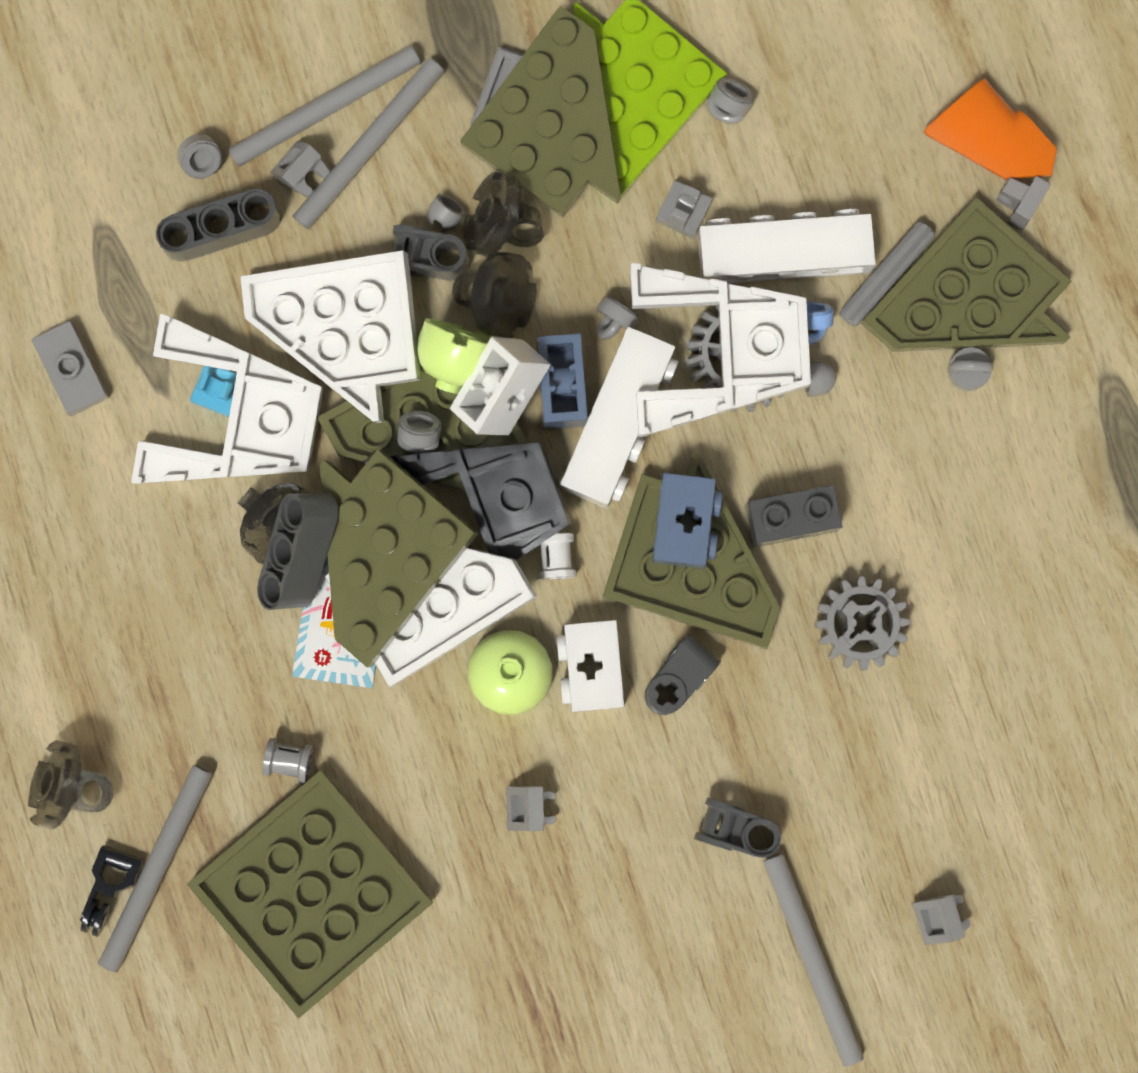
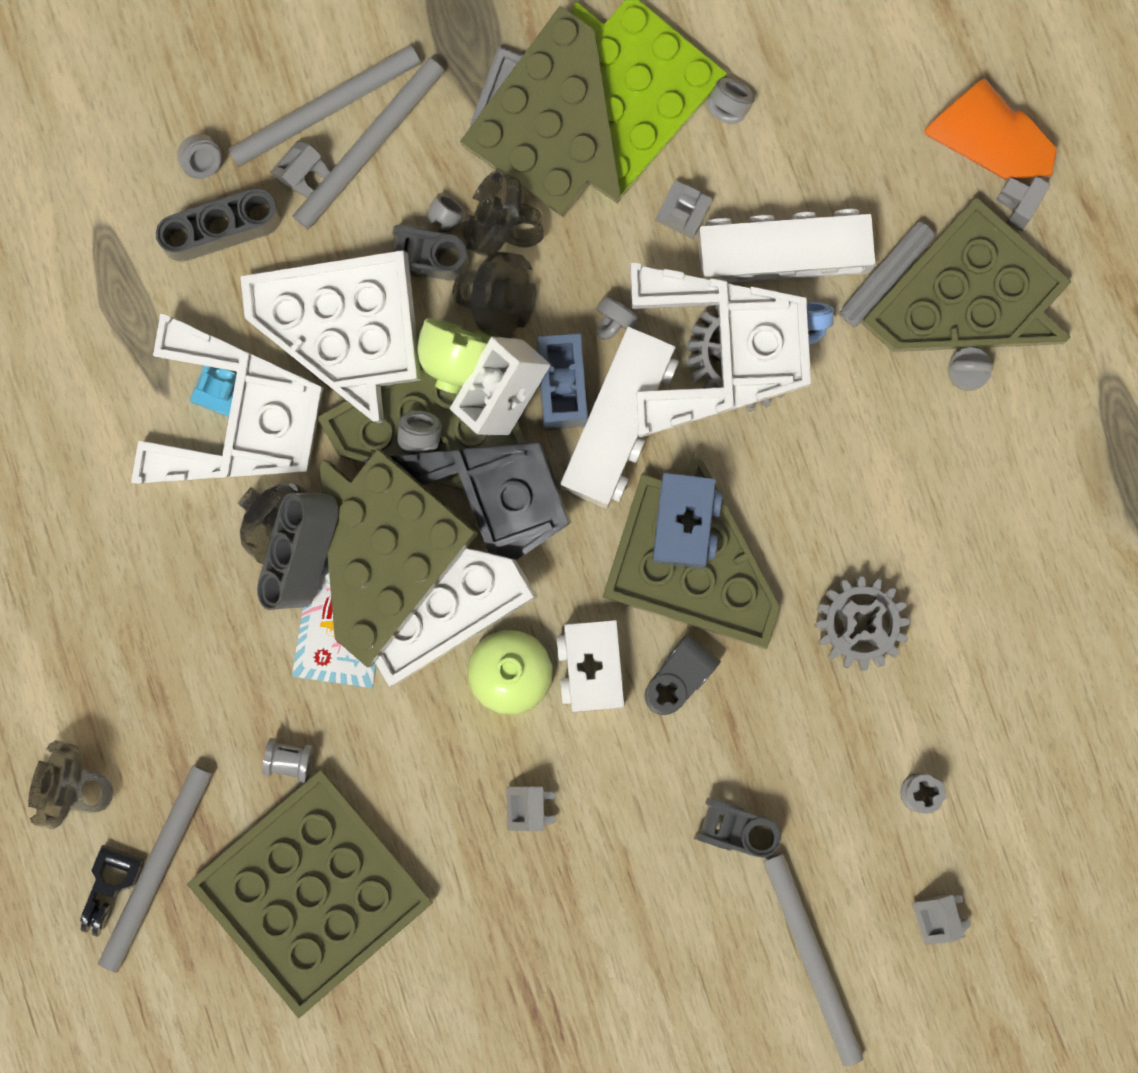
light grey plate [31,321,109,417] -> none
white bush [538,533,577,580] -> none
dark grey brick [745,485,842,548] -> none
light grey hinge [805,362,836,397] -> none
none -> light grey bush [900,774,946,813]

